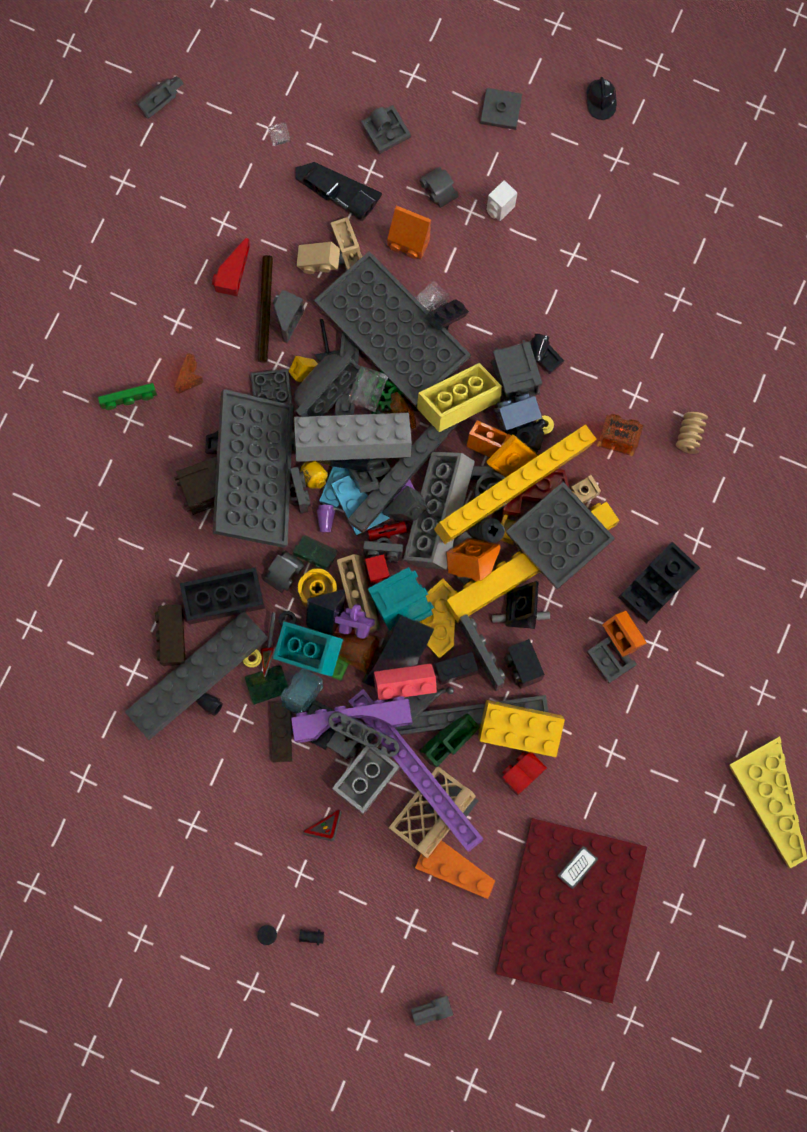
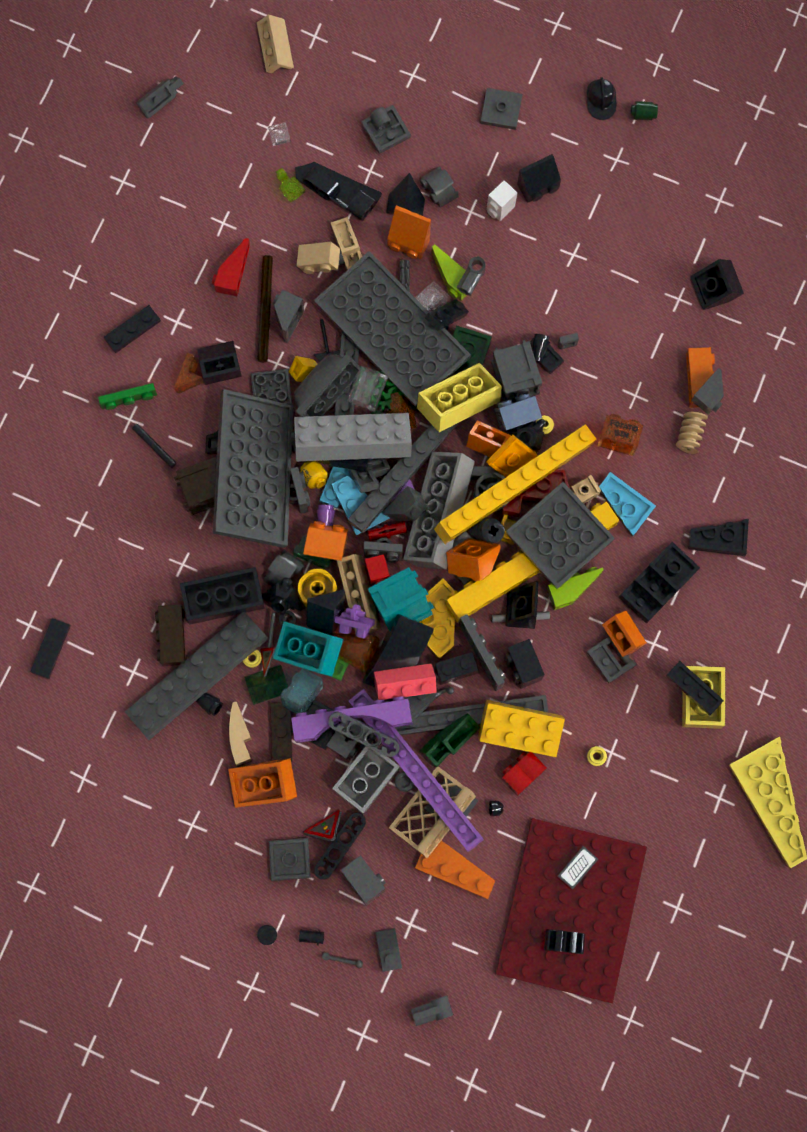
none -> black tile [30,618,71,679]
none -> black plate [104,305,161,354]
none -> black bar [132,424,177,468]
none -> black slope [197,341,242,385]
none -> orange slope [228,758,297,808]
none -> tan slope [229,702,252,766]
none -> tan panel [257,14,294,73]
none -> black rock [262,577,304,613]
none -> dark grey tile [269,838,311,881]
none -> clear neon green plate [276,168,305,203]
none -> orange slope [303,521,349,561]
none -> black beam [314,813,366,880]
none -> dark grey hinge [322,952,363,968]
none -> dark grey brick [341,855,386,906]
none -> dark grey slope [376,928,402,972]
none -> black slope [386,173,425,216]
none -> dark grey tile [395,772,414,792]
none -> dark grey axle [400,260,410,292]
none -> lime slope [432,244,467,301]
none -> dark green plate [453,325,492,374]
none -> dark grey piece [457,256,486,296]
none -> black hinge [489,800,504,817]
none -> black slope [517,154,561,203]
none -> black gear [544,929,585,954]
none -> lime slope [547,567,603,610]
none -> dark grey tile [558,333,579,349]
none -> light yellow plate [587,746,607,766]
none -> medium azure wing [599,472,656,537]
none -> dark green brick [630,101,658,121]
none -> black plate [666,661,724,716]
none -> light yellow brick [682,666,725,729]
none -> orange brick [686,347,715,408]
none -> black wing [688,519,749,557]
none -> black slope [690,259,744,310]
none -> dark grey slope [691,368,724,415]

